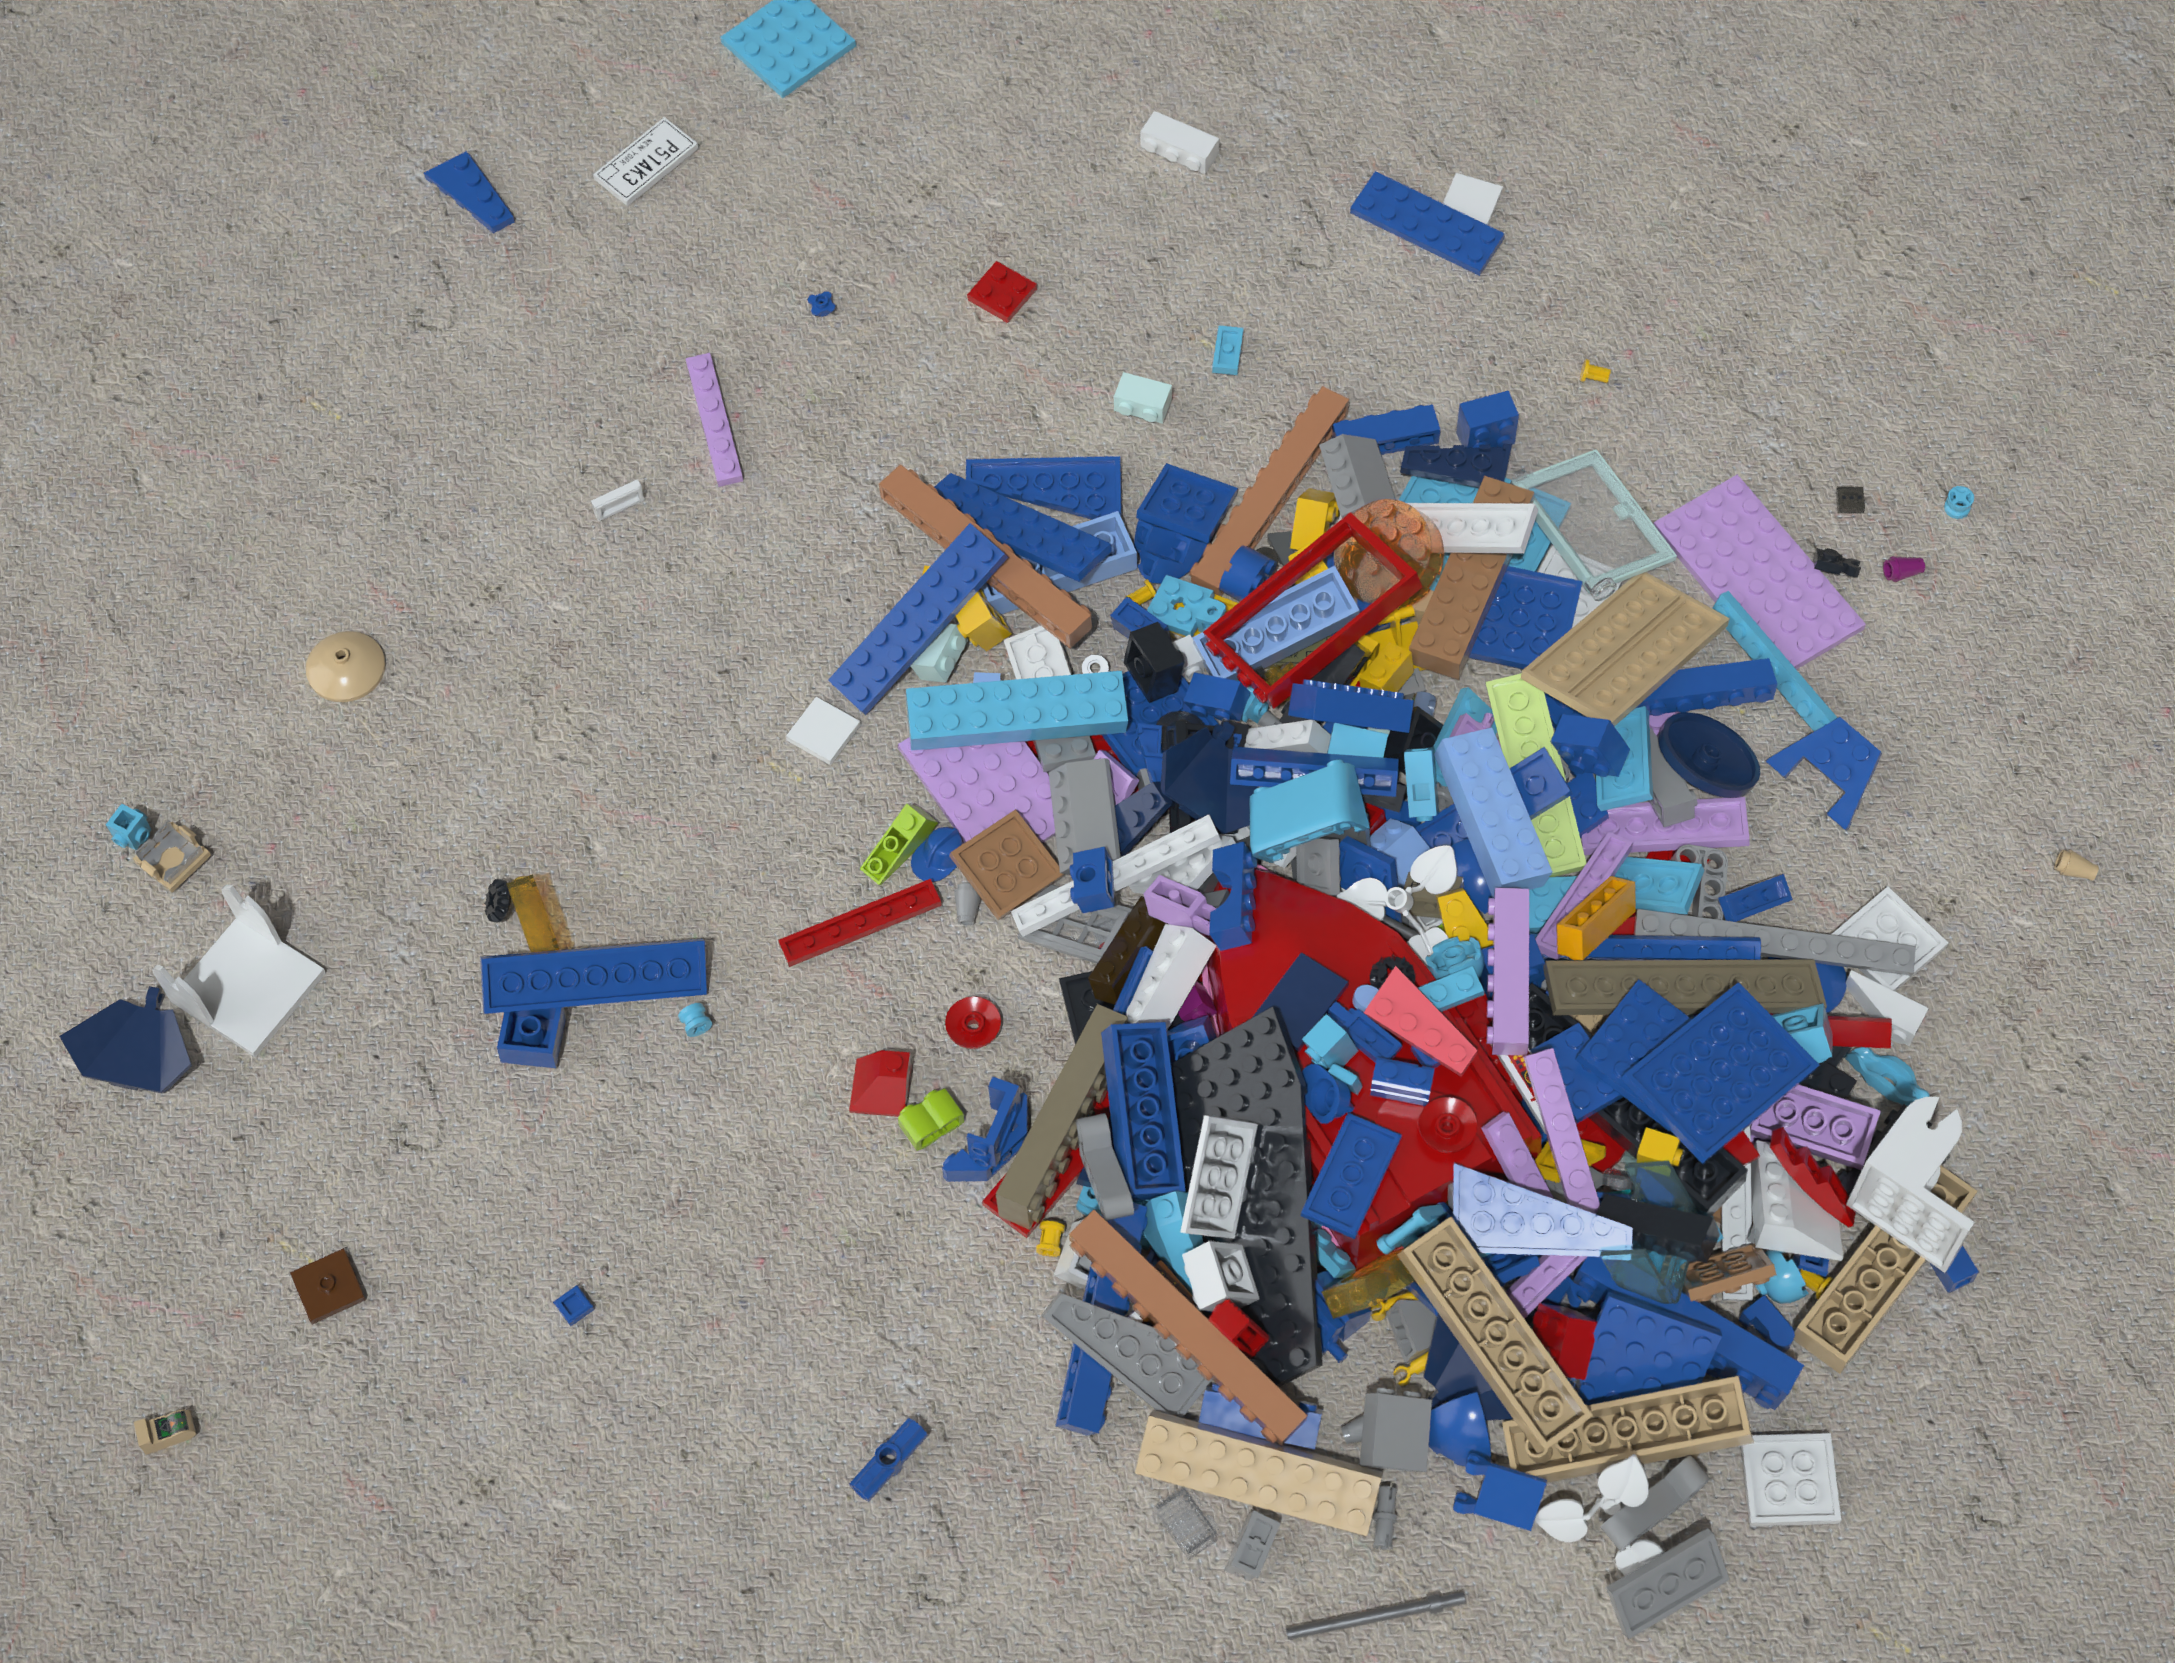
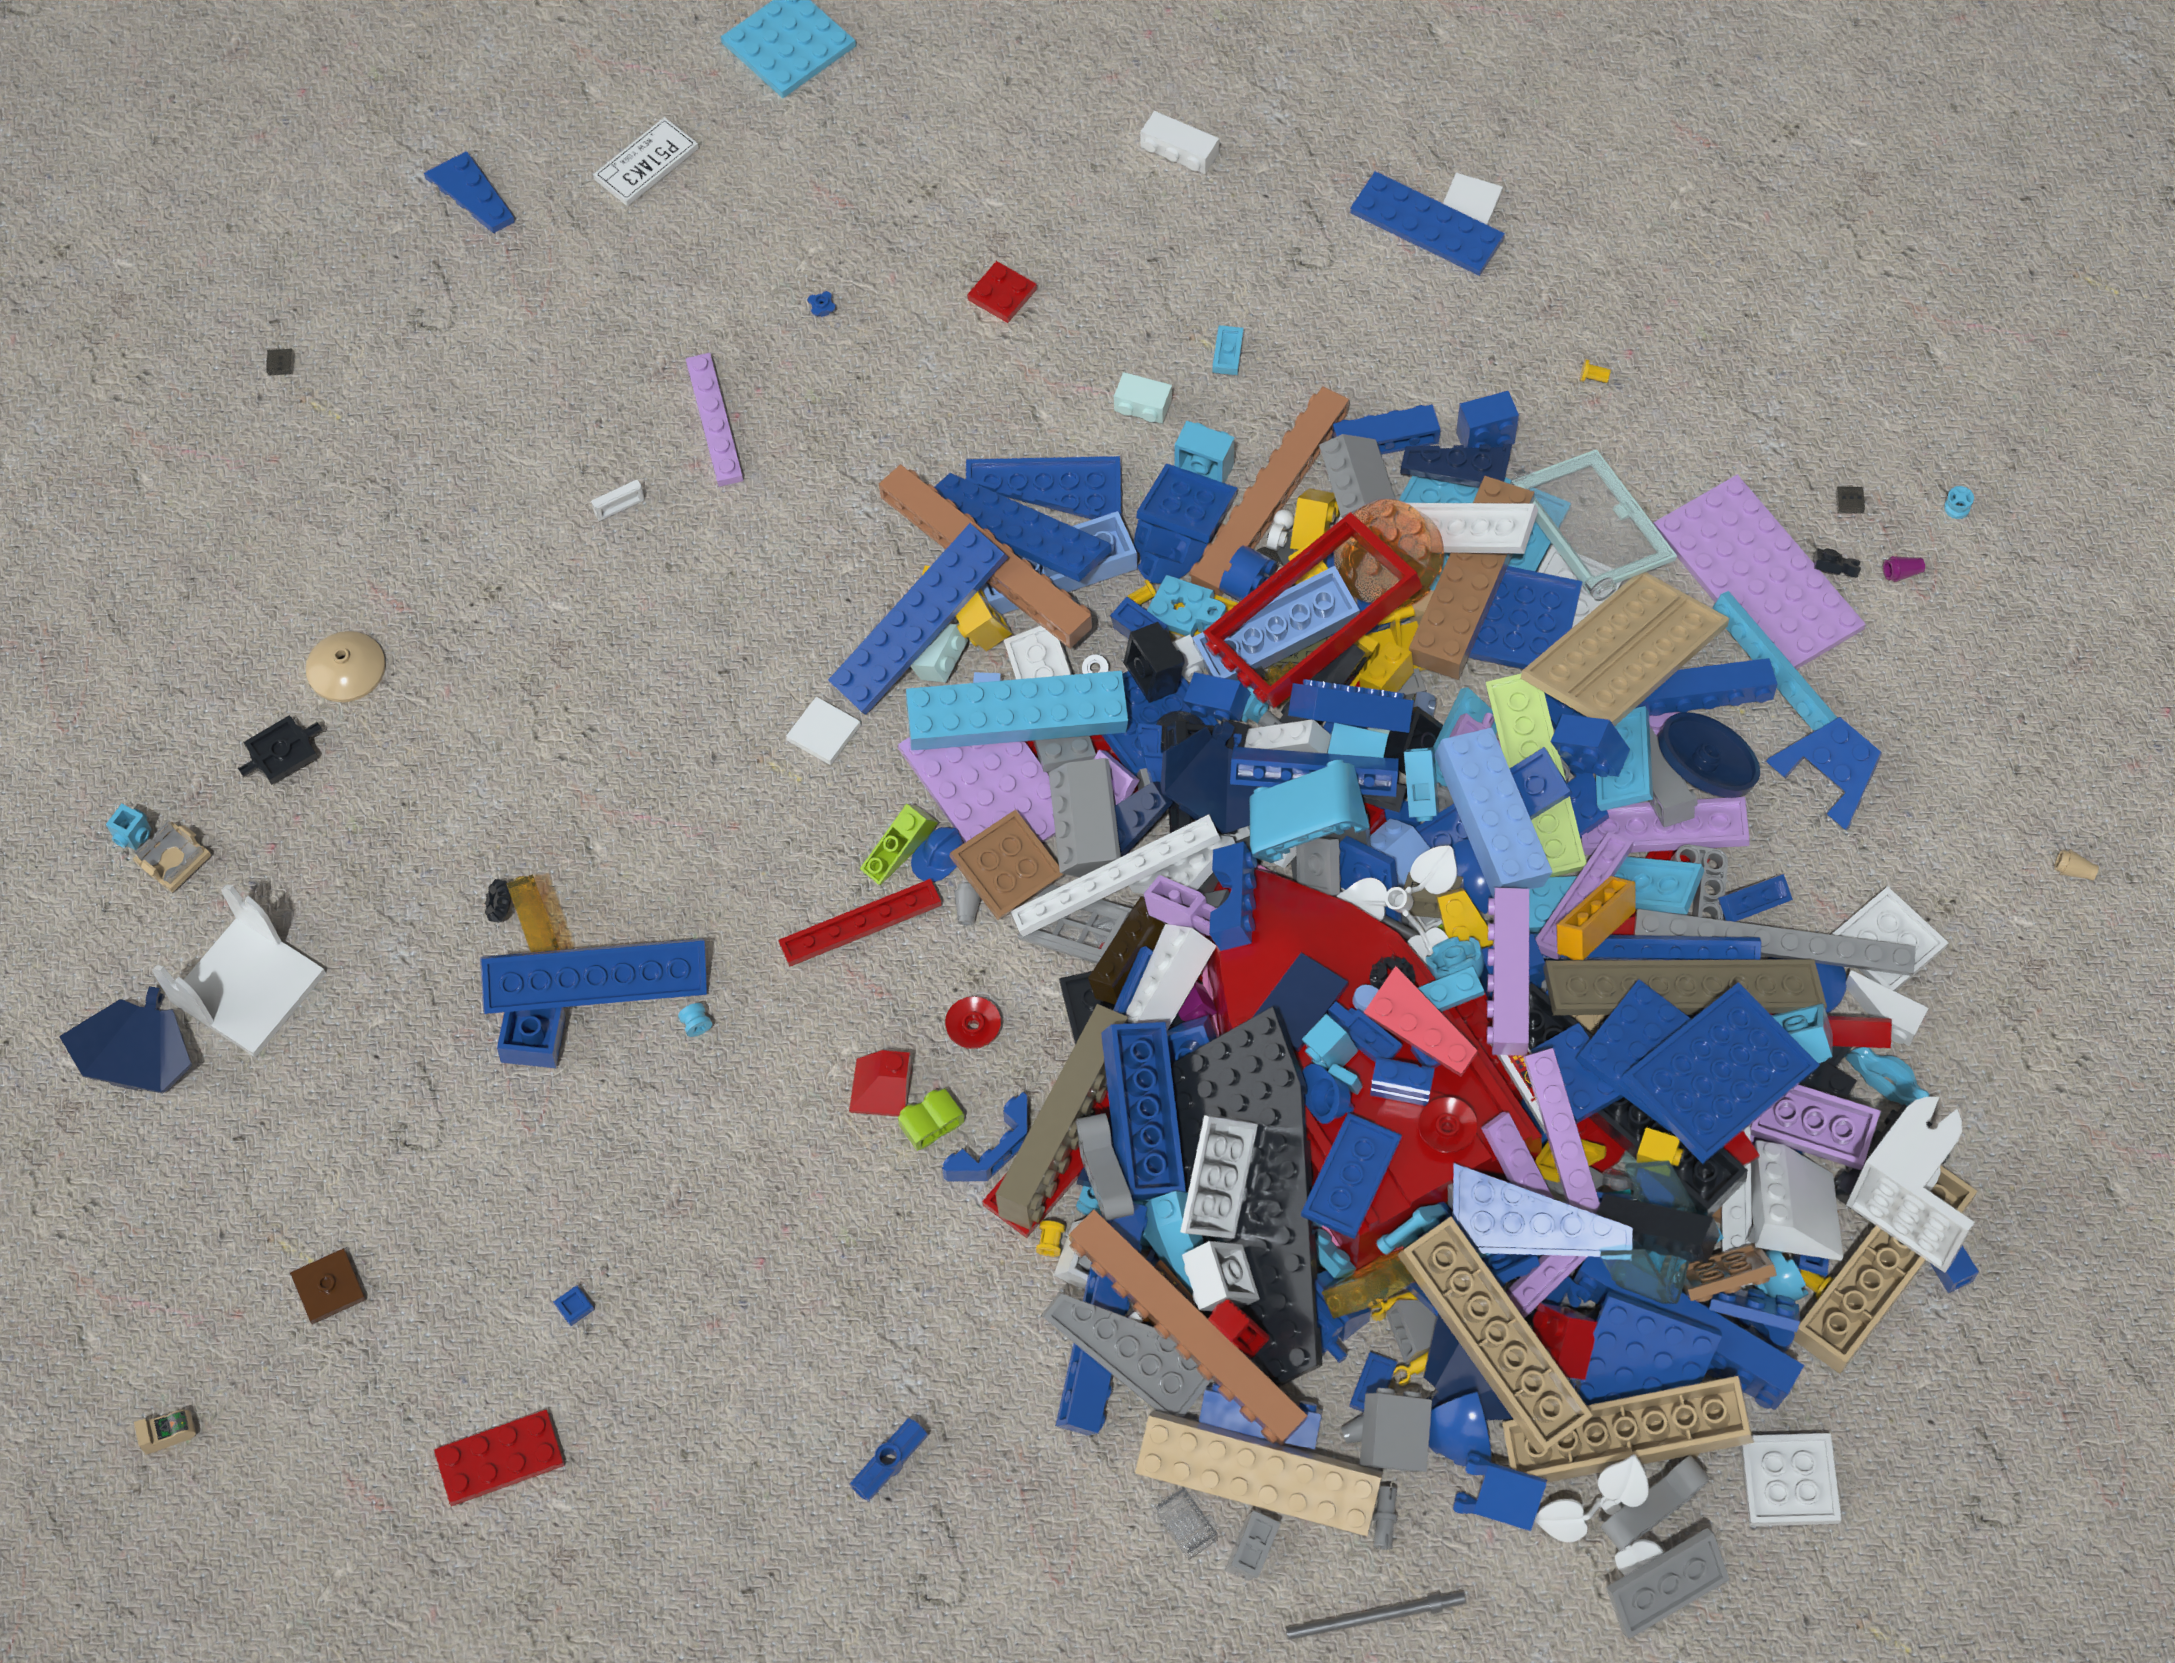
blue panel [967,1076,1021,1167] -> none
blue brick [1070,846,1115,913] -> none
red slope [1770,1127,1856,1228] -> none
none -> black plate [238,715,323,785]
none -> clear smoke tile [266,348,294,376]
none -> red plate [433,1409,565,1507]
none -> medium azure brick [1174,421,1235,483]
none -> white plate [1267,509,1294,551]
none -> blue tile [1349,1352,1397,1413]
none -> blue plate [1709,1289,1800,1332]

